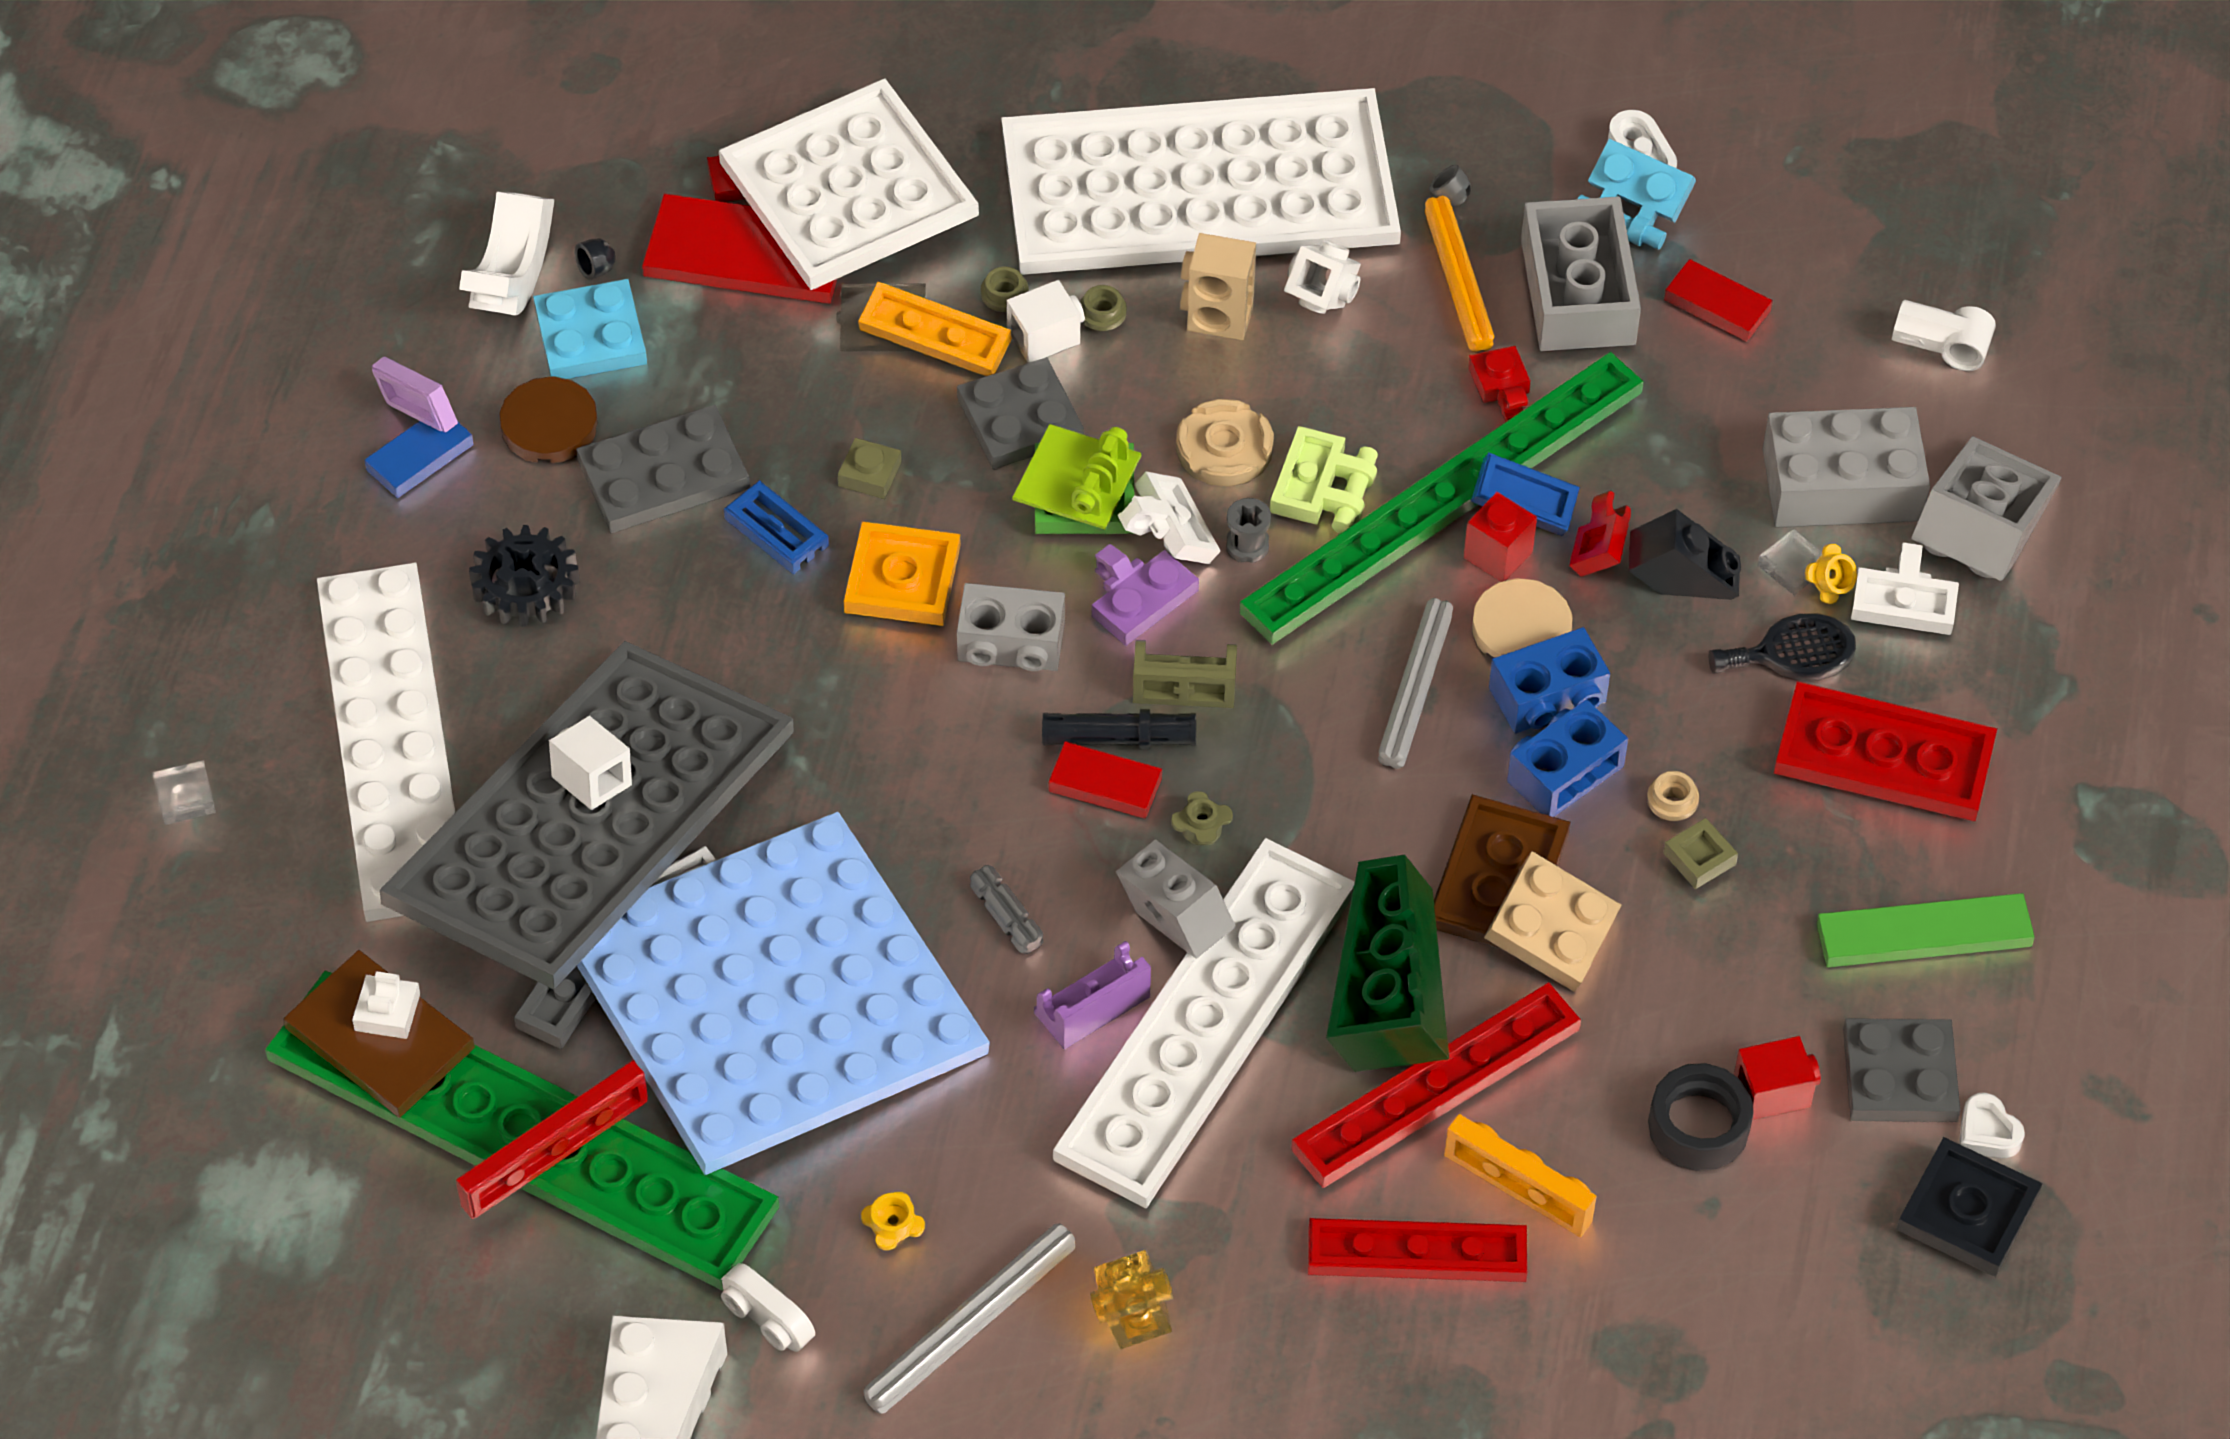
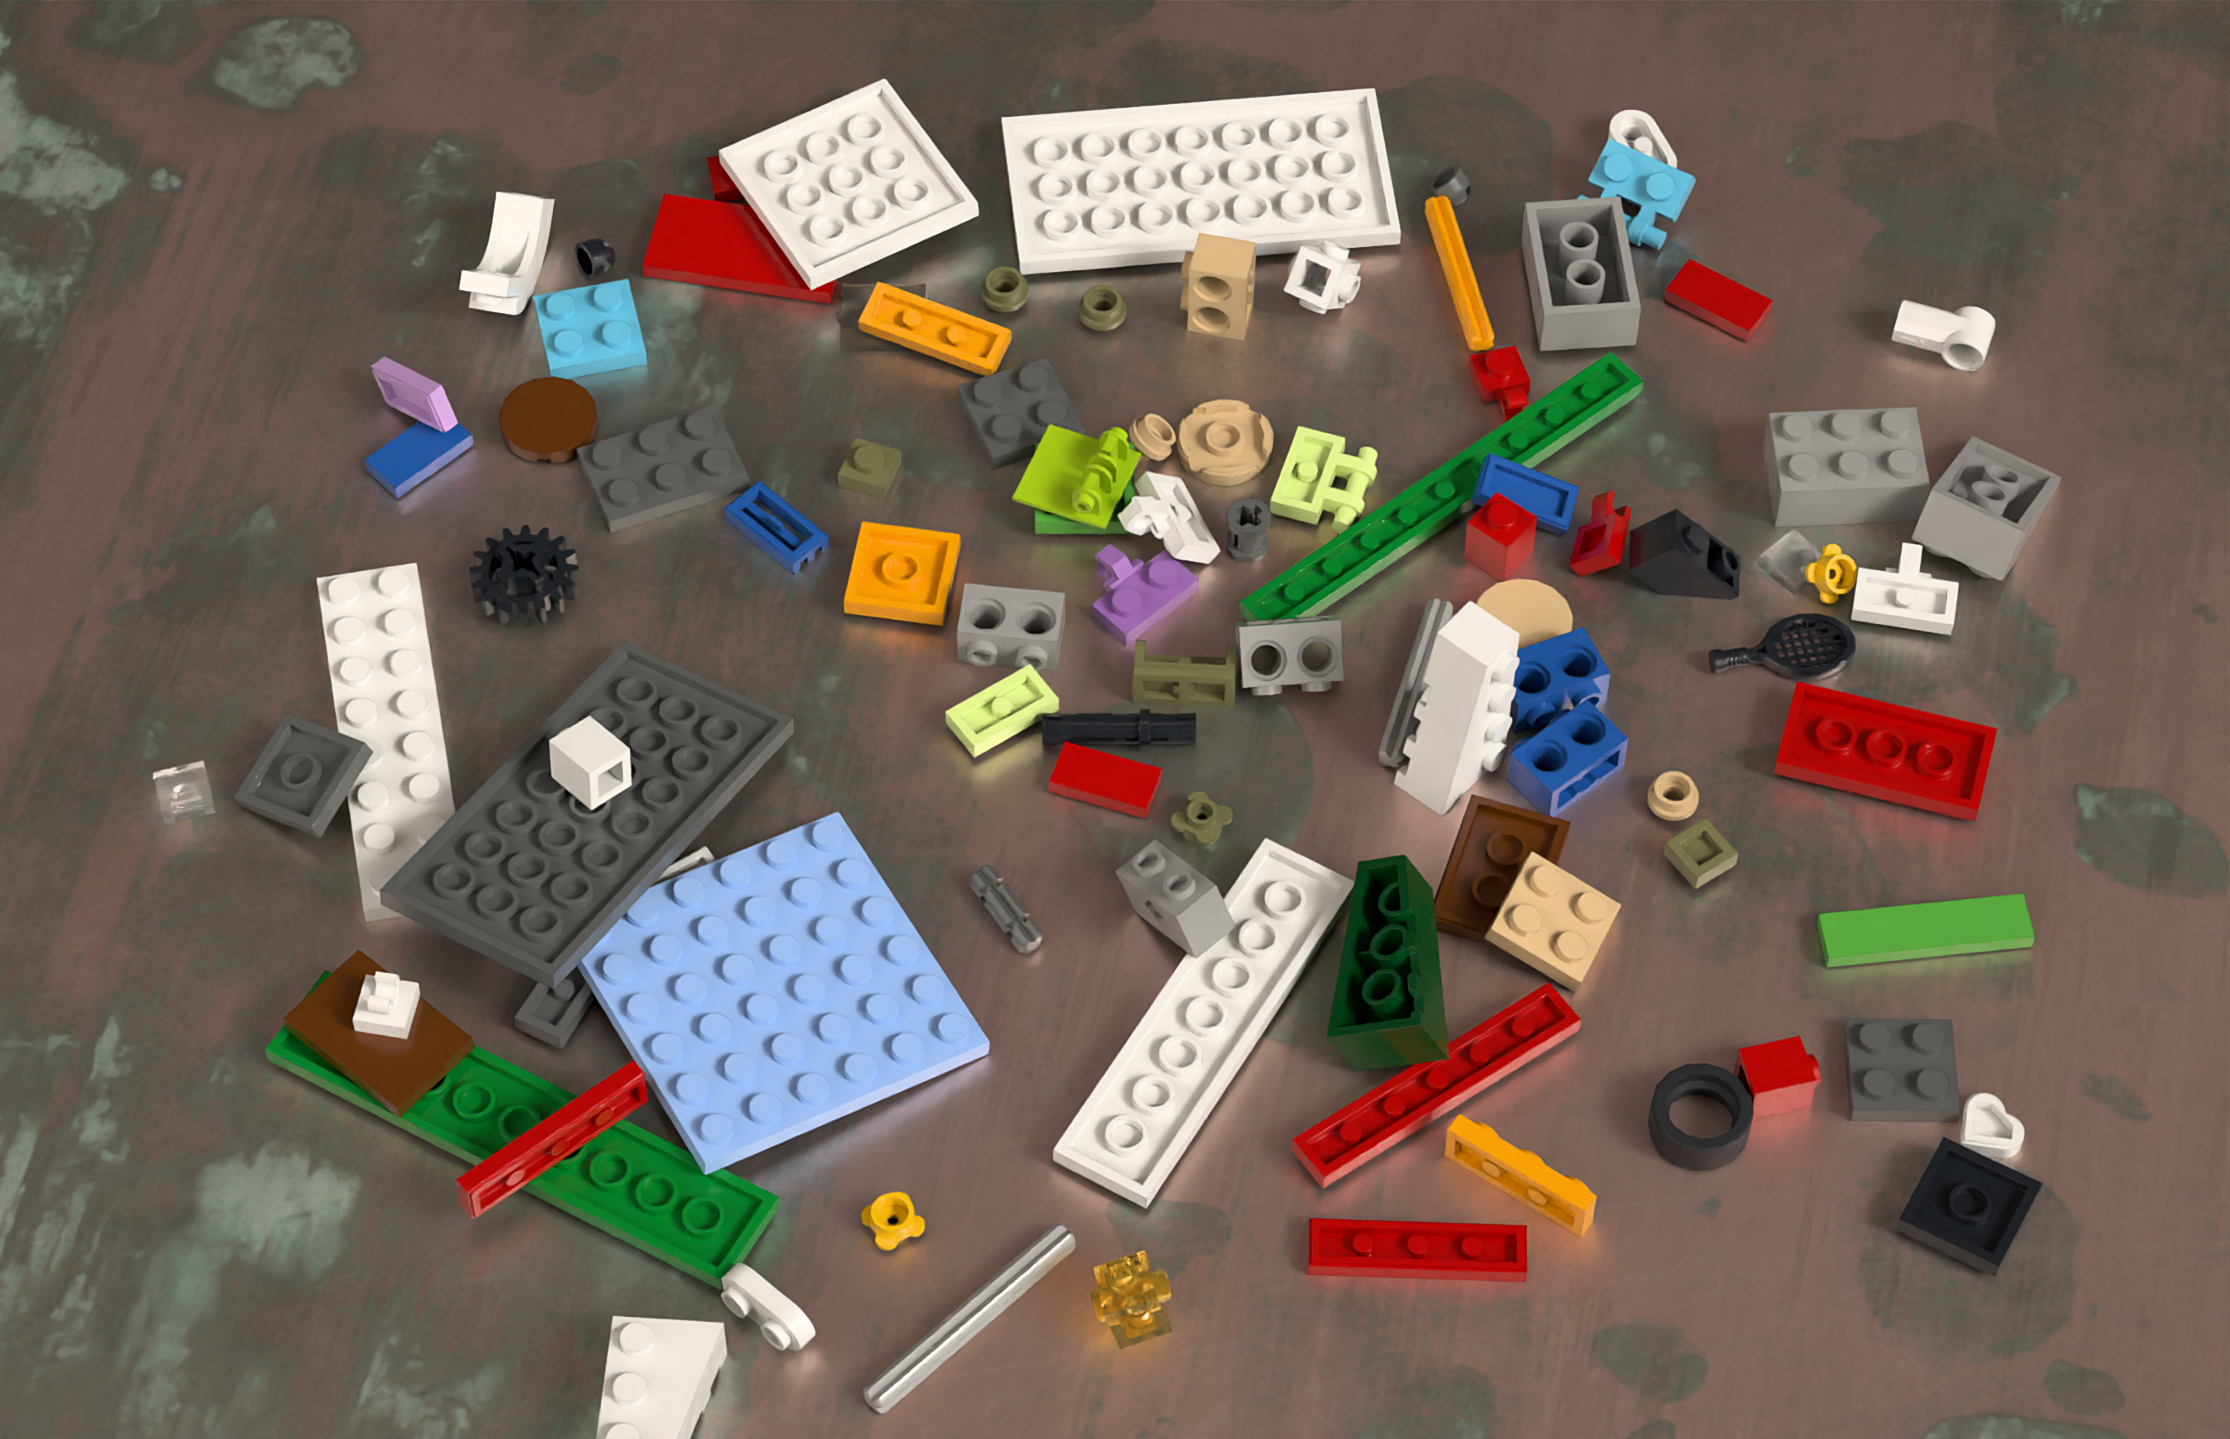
white brick [1007,280,1085,363] -> none
medium lavender hinge [1034,941,1151,1050] -> none
none -> dark grey plate [234,713,373,838]
none -> yellowish green plate [945,664,1059,758]
none -> tan plate [1129,414,1176,461]
none -> light grey brick [1235,615,1344,695]
none -> white wedge [1394,601,1520,816]

